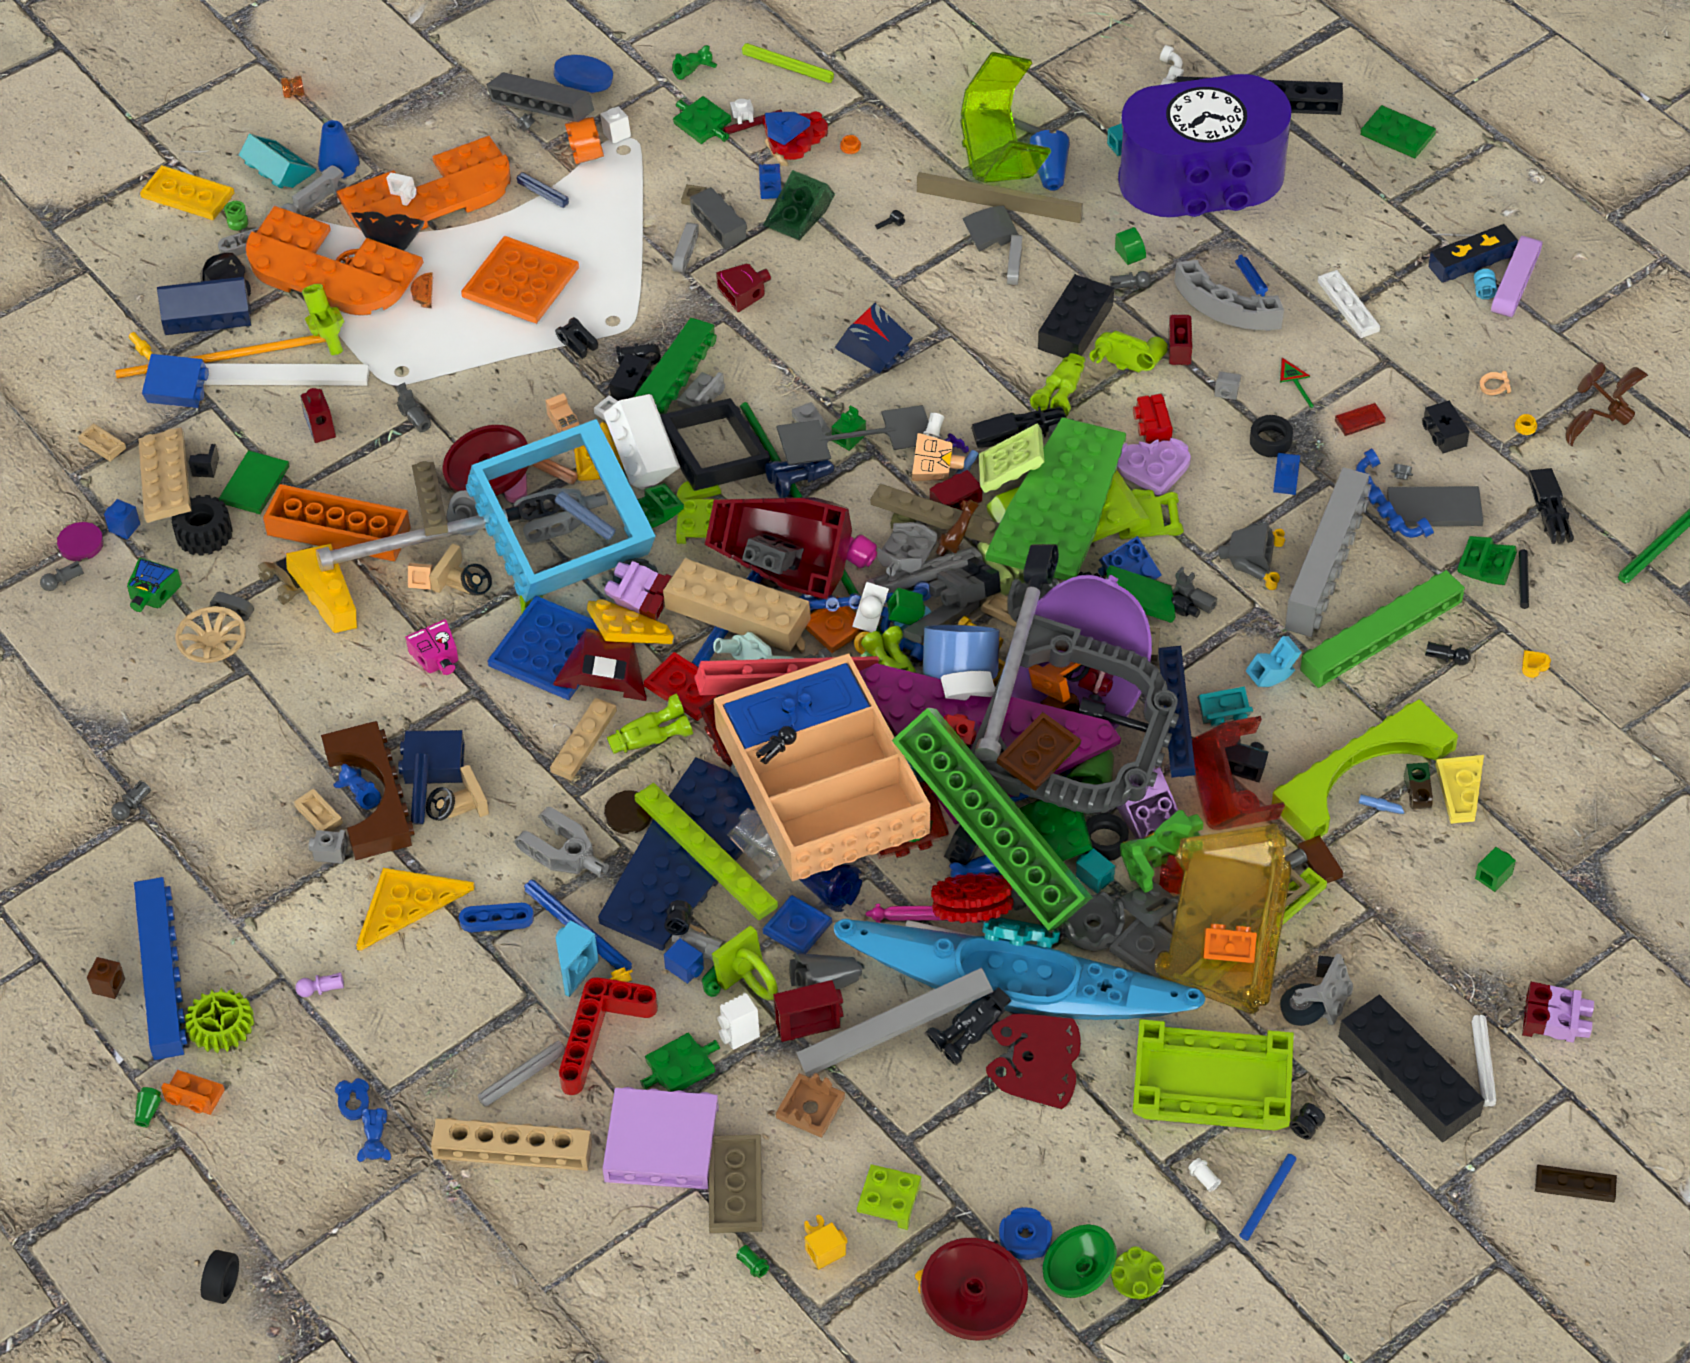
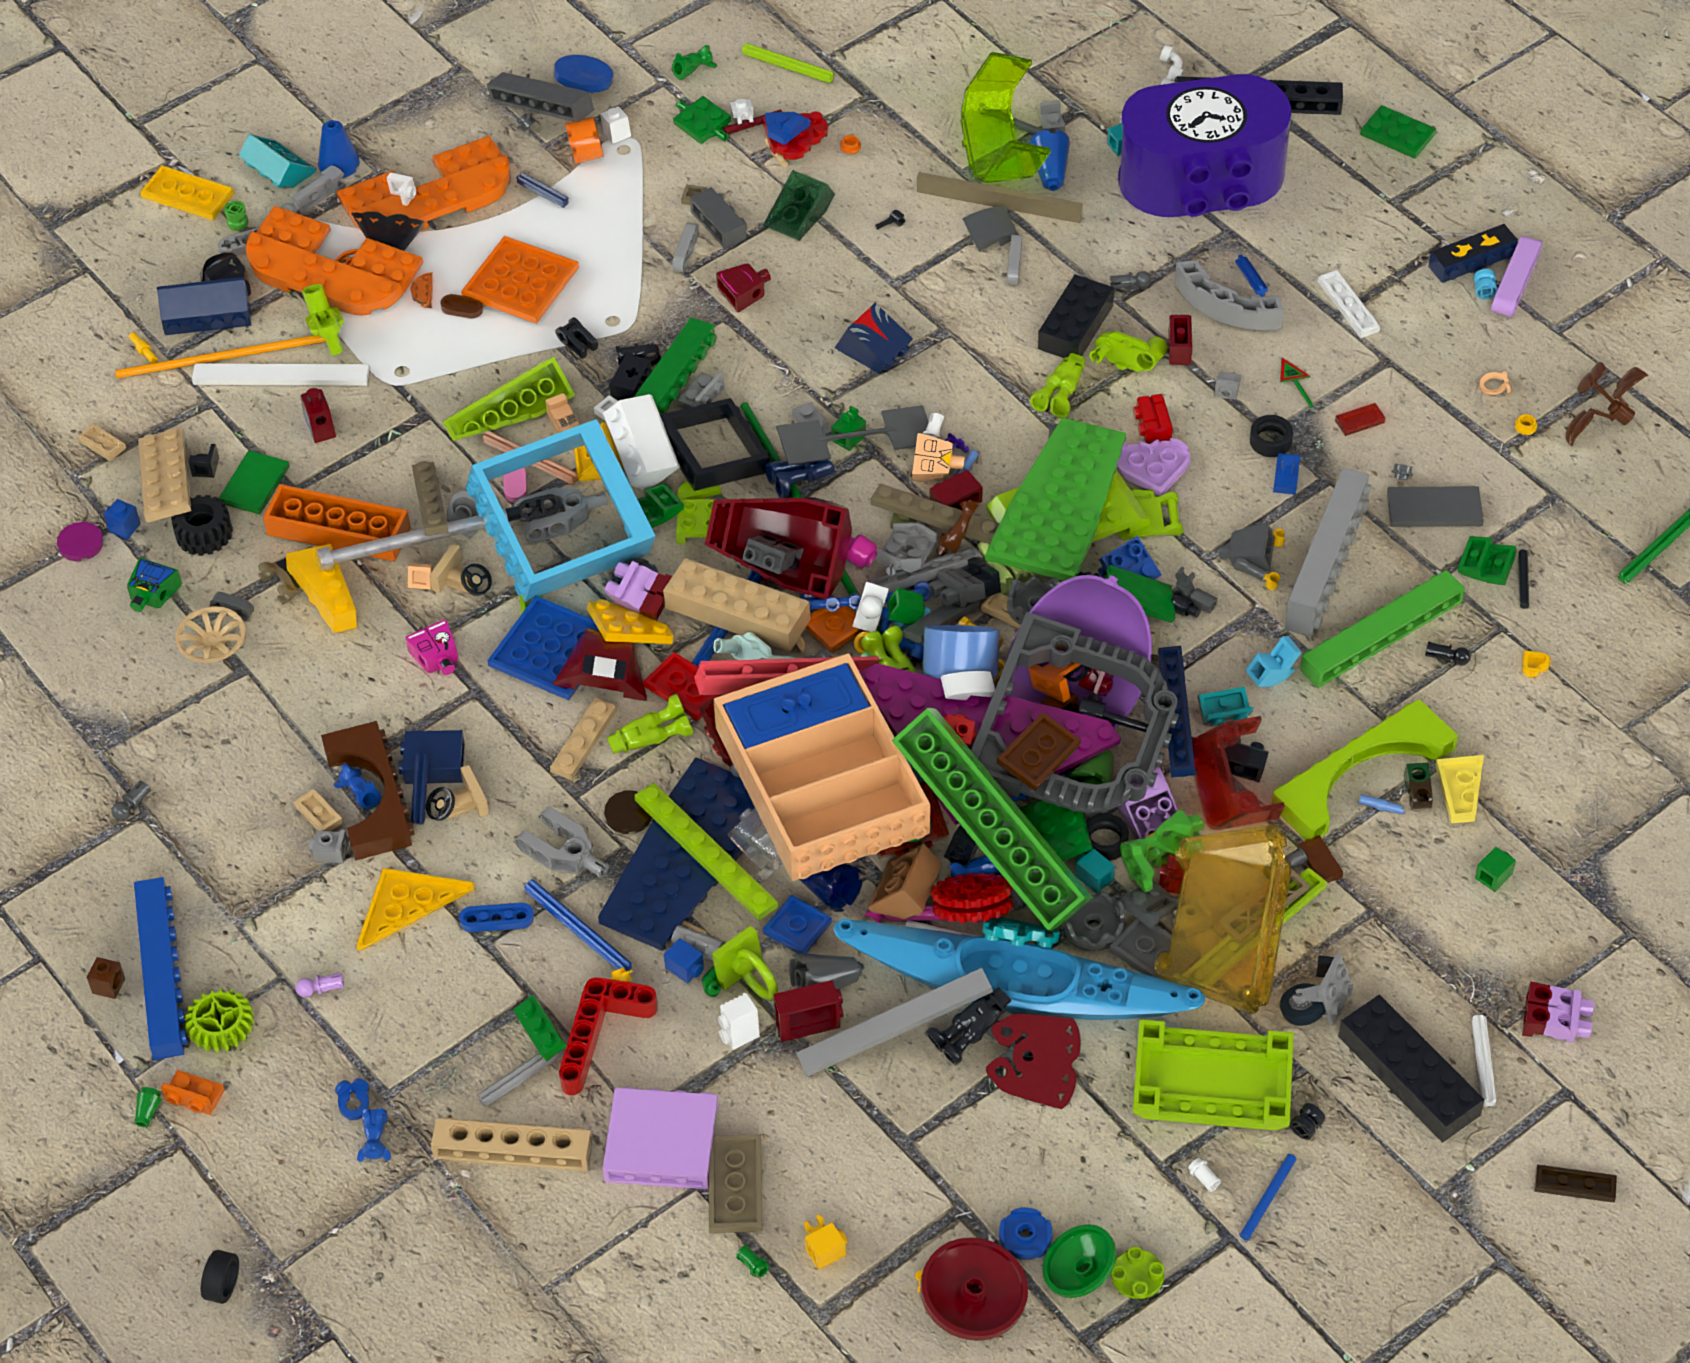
dark grey pin [40,561,84,591] -> none
blue brick [142,354,209,408] -> none
clear orange wheel [281,75,305,99] -> none
dark grey bar [396,382,431,432] -> none
dark red dish [442,425,529,496] -> none
sand blue axle [555,491,616,540] -> none
medium azure slope [555,920,599,997] -> none
green plate [640,1032,720,1092] -> none
black wheel [664,900,693,935] -> none
black pin [756,726,797,764] -> none
blue slope [759,164,782,199] -> none
medium nougat piece [776,1073,845,1138] -> none
lime piece [857,1164,921,1230] -> none
black arm [971,406,1066,448] -> none
flat silver piece [974,544,1059,762] -> none
yellowish green plate [979,423,1044,493] -> none
green brick [1115,227,1146,265] -> none
orange bracket [1203,924,1257,963] -> none
blue bar [1356,448,1434,538] -> none
black brick [1422,400,1470,454] -> none
black arm [1528,468,1574,544] -> none
none -> reddish brown tile [440,294,483,319]
none -> lime wedge [442,357,575,441]
none -> green plate [513,994,567,1061]
none -> medium nougat slope [868,843,942,920]
none -> light grey bracket [1039,100,1065,133]

